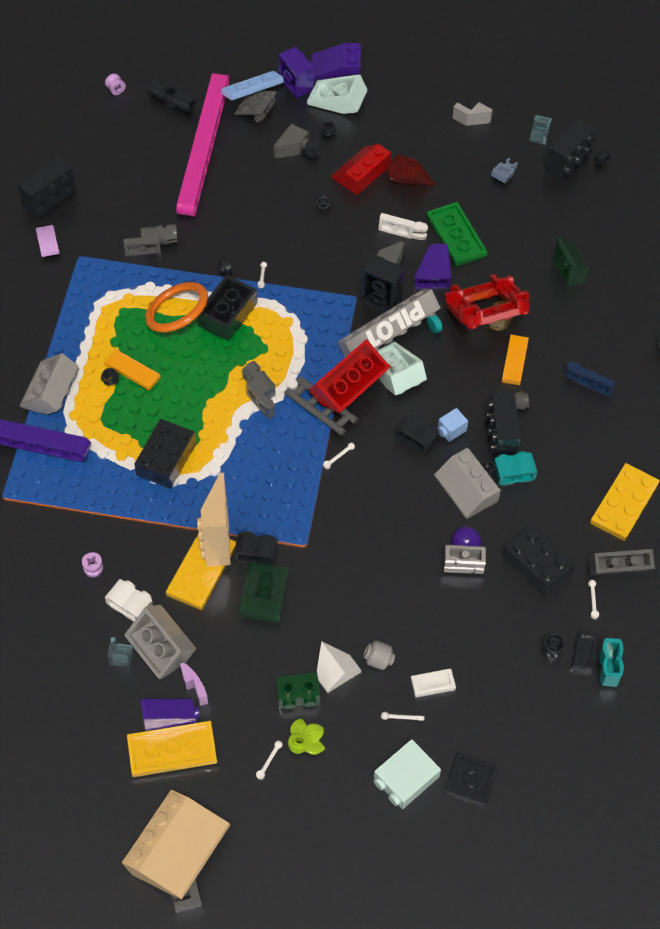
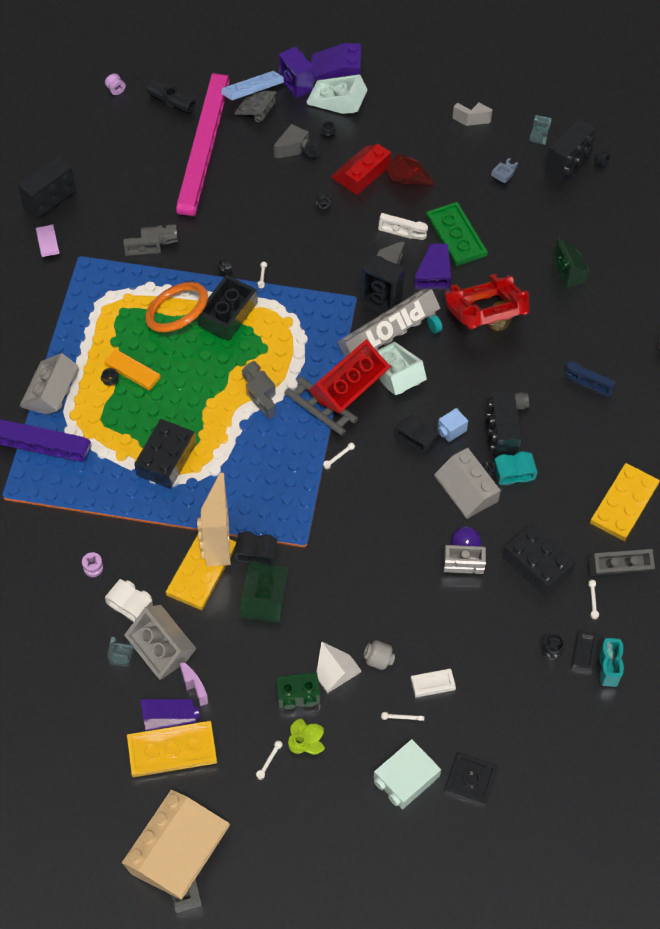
light orange tile [502,335,529,386] -> none

